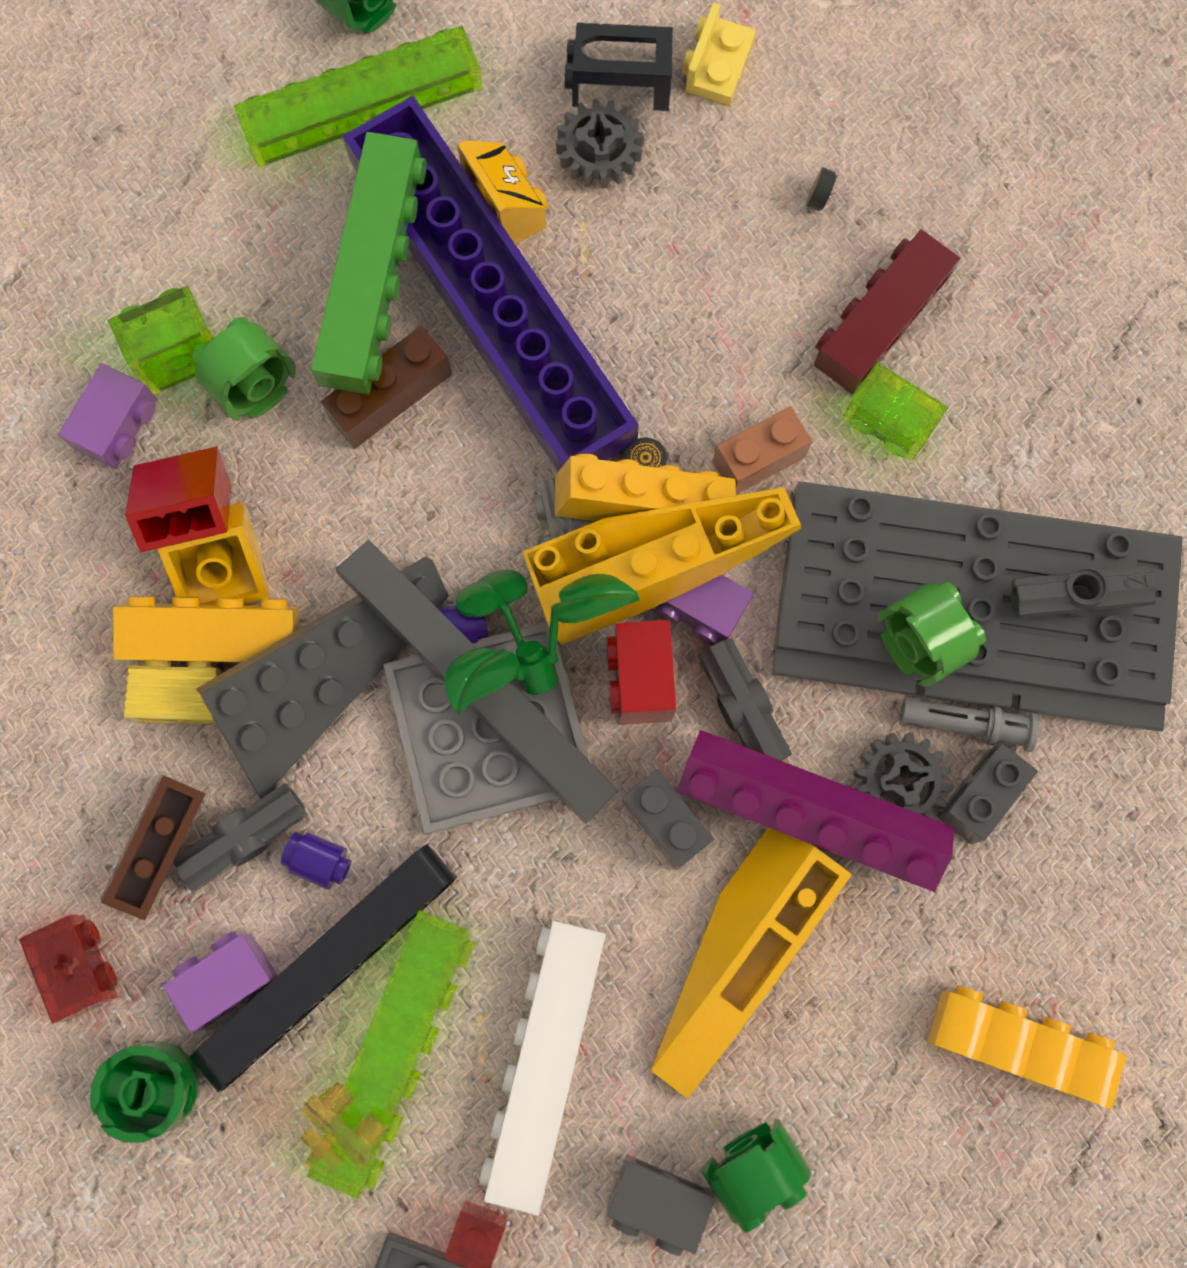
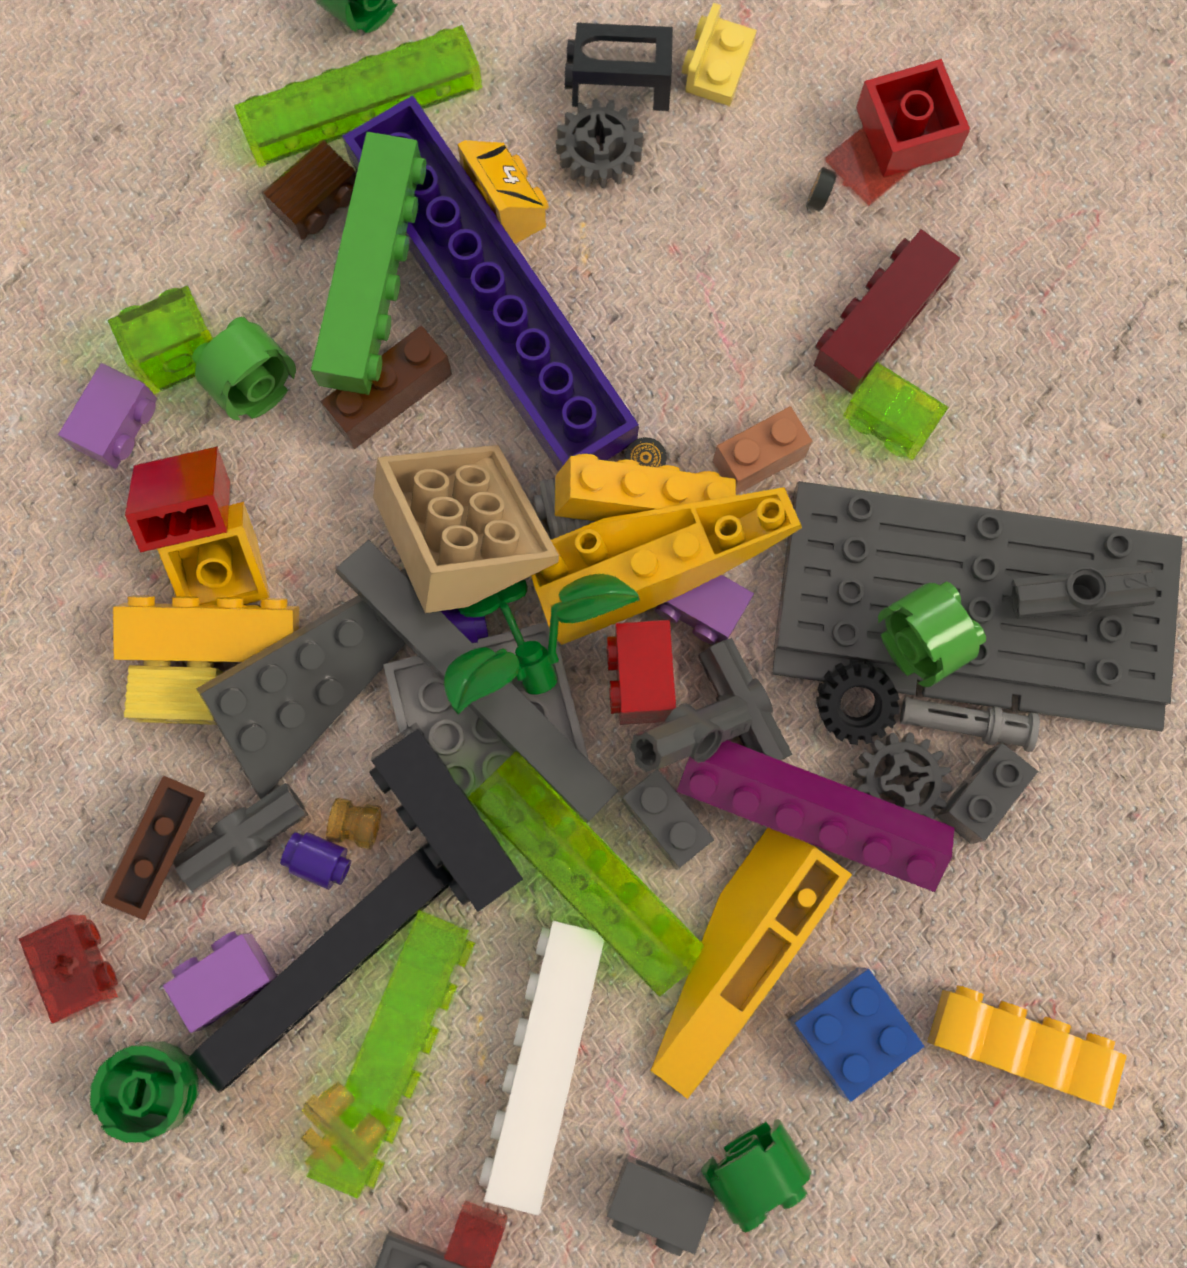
none -> reddish brown brick [262,140,357,240]
none -> clear yellow wheel [326,797,382,850]
none -> black wedge [369,722,523,912]
none -> tan slope [373,445,559,613]
none -> clear neon green brick [468,751,704,997]
none -> dark grey piece [630,695,753,772]
none -> blue piece [787,967,925,1102]
none -> black tyre [816,660,900,745]
none -> clear red piece [825,127,915,206]
none -> red brick [856,58,971,178]

